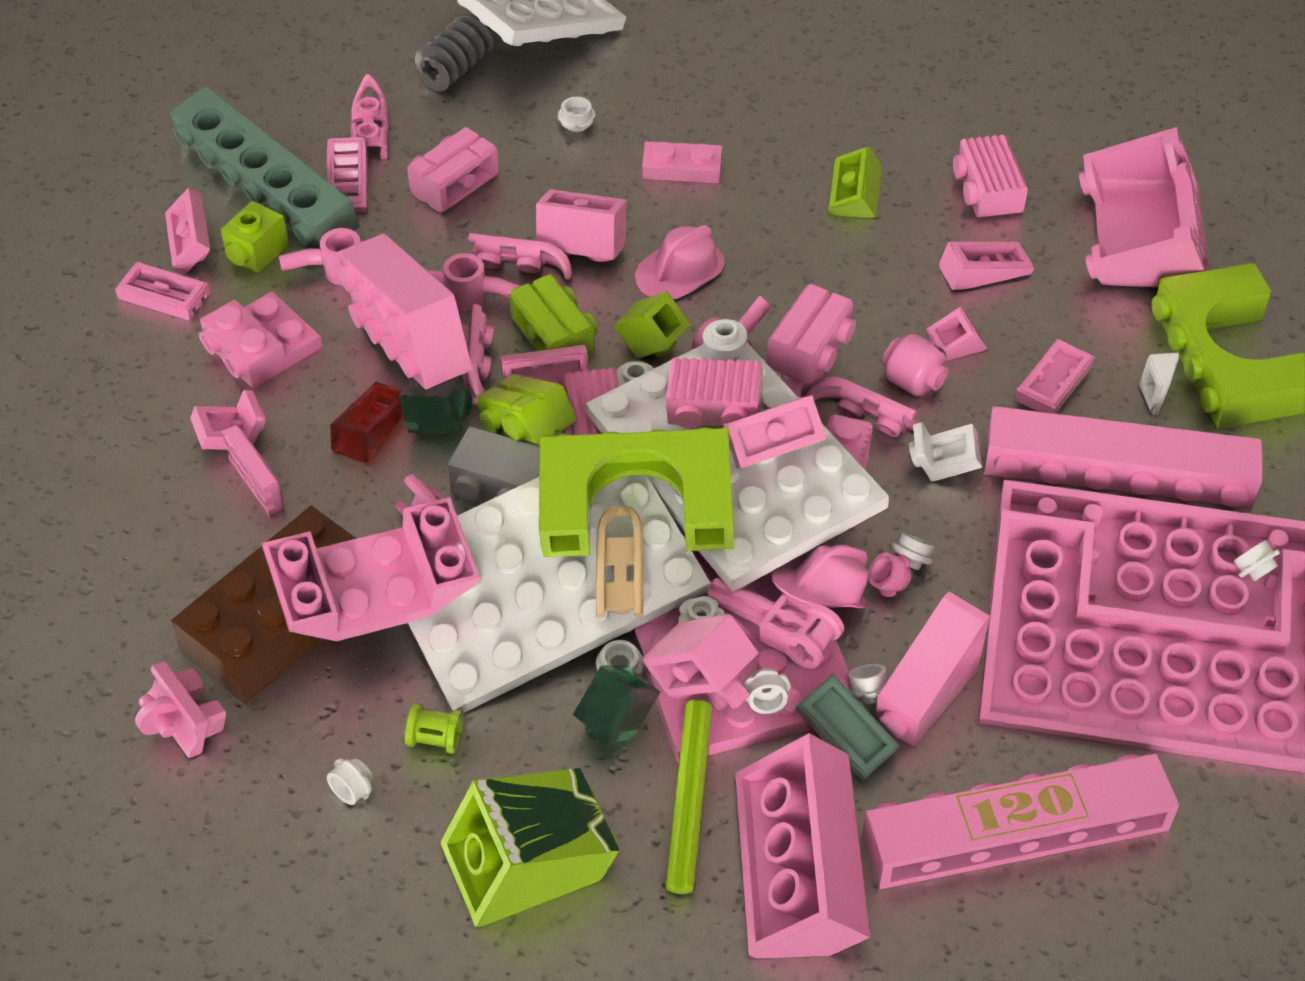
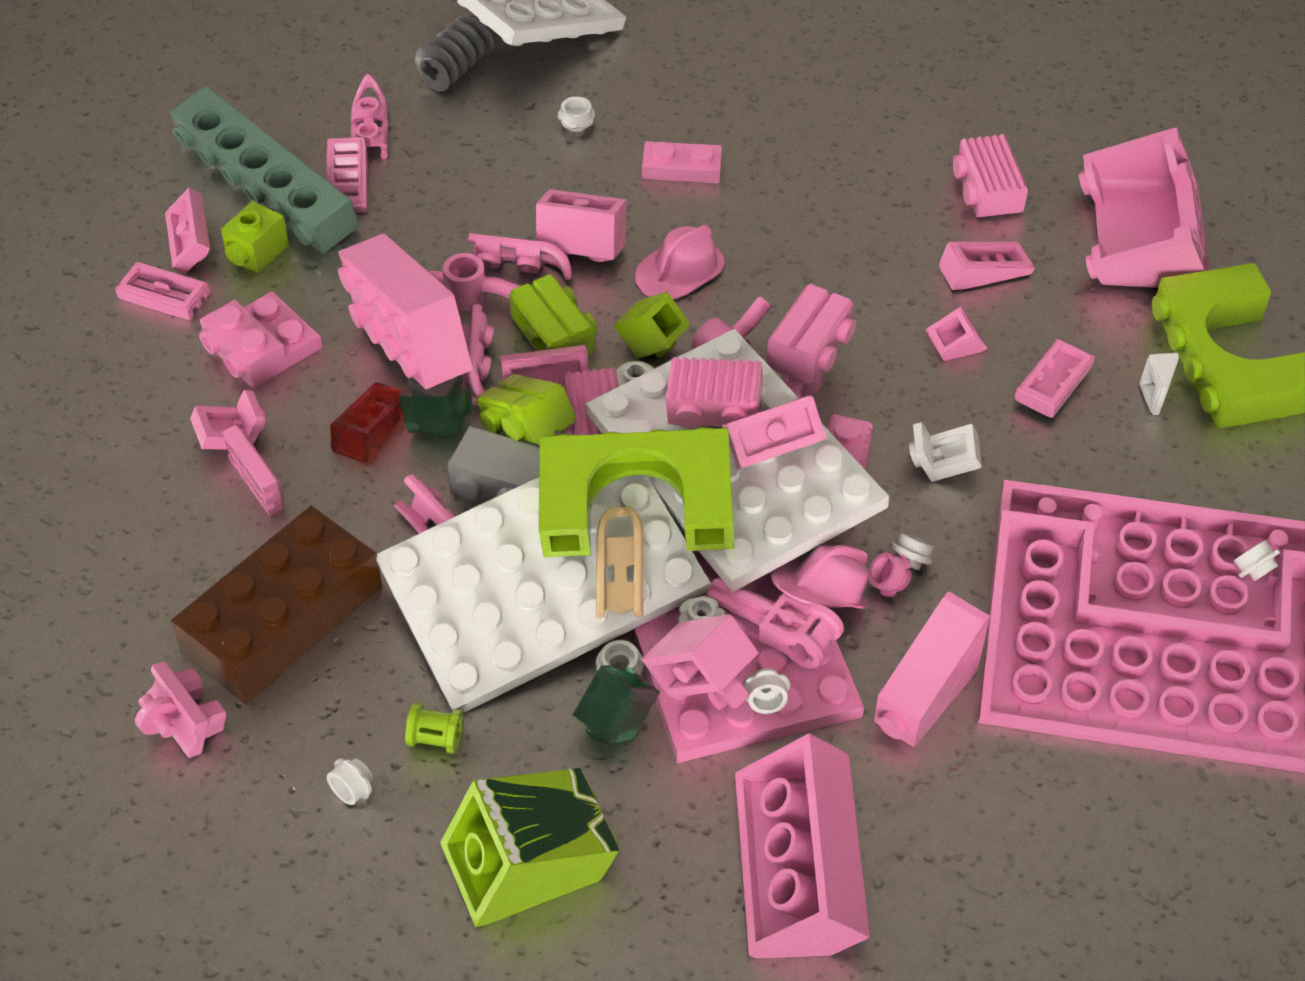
bright pink slope [262,497,480,641] -> none
bright pink piece [278,228,361,286] -> none
bright pink brick [407,127,499,214] -> none
lime axle [666,699,712,895] -> none
white plate [703,319,747,360] -> none
sand green tile [795,674,901,782] -> none
bright pink piece [806,377,919,437] -> none
lime slope [828,146,882,219] -> none
white plate [848,664,889,704] -> none
bright pink brick [862,753,1179,889] -> none
bright pink head [882,333,949,397] -> none
bright pink brick [983,406,1263,508] -> none

